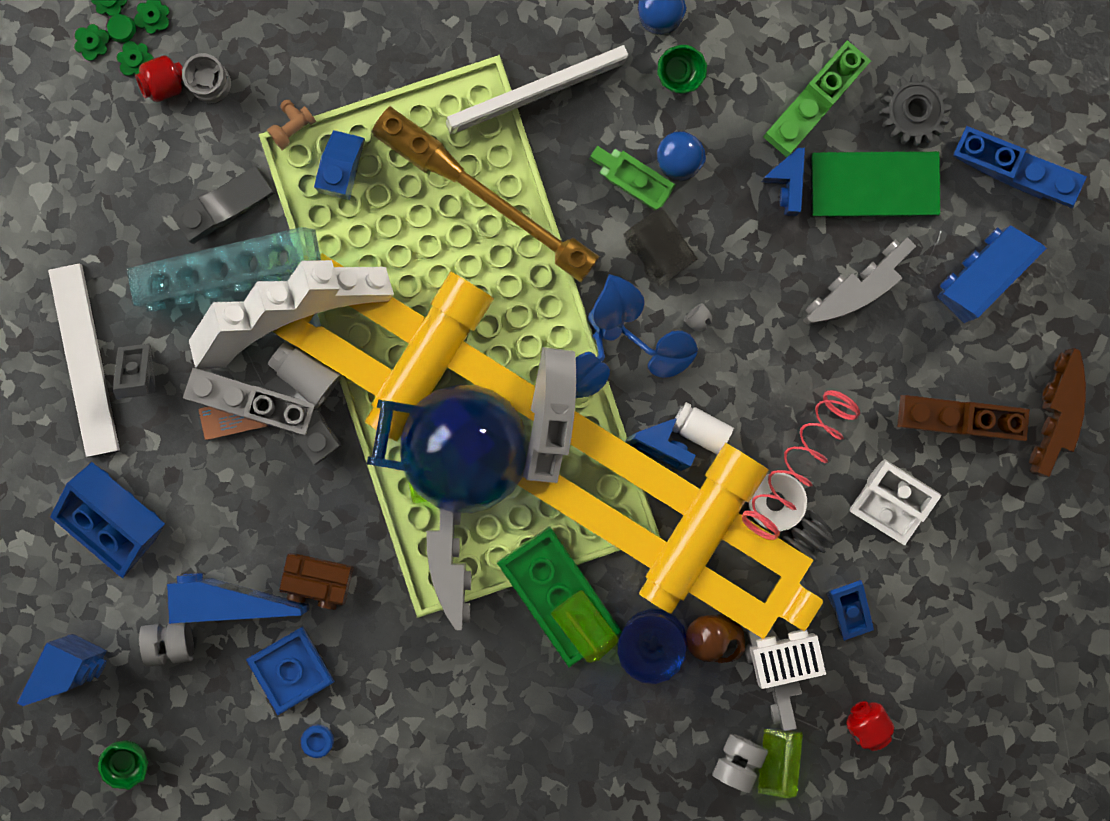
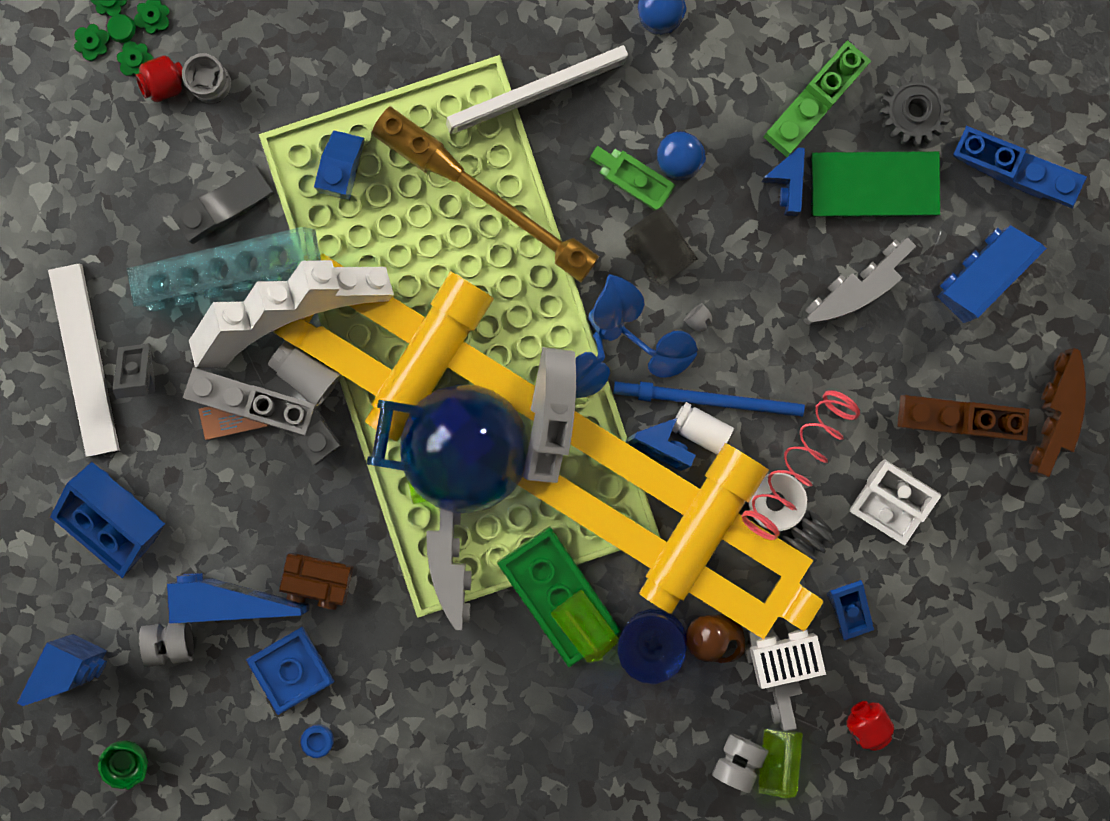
medium nougat piece [267,100,316,150] -> none
green hair [657,45,707,94] -> none
none -> blue bar [613,381,805,417]

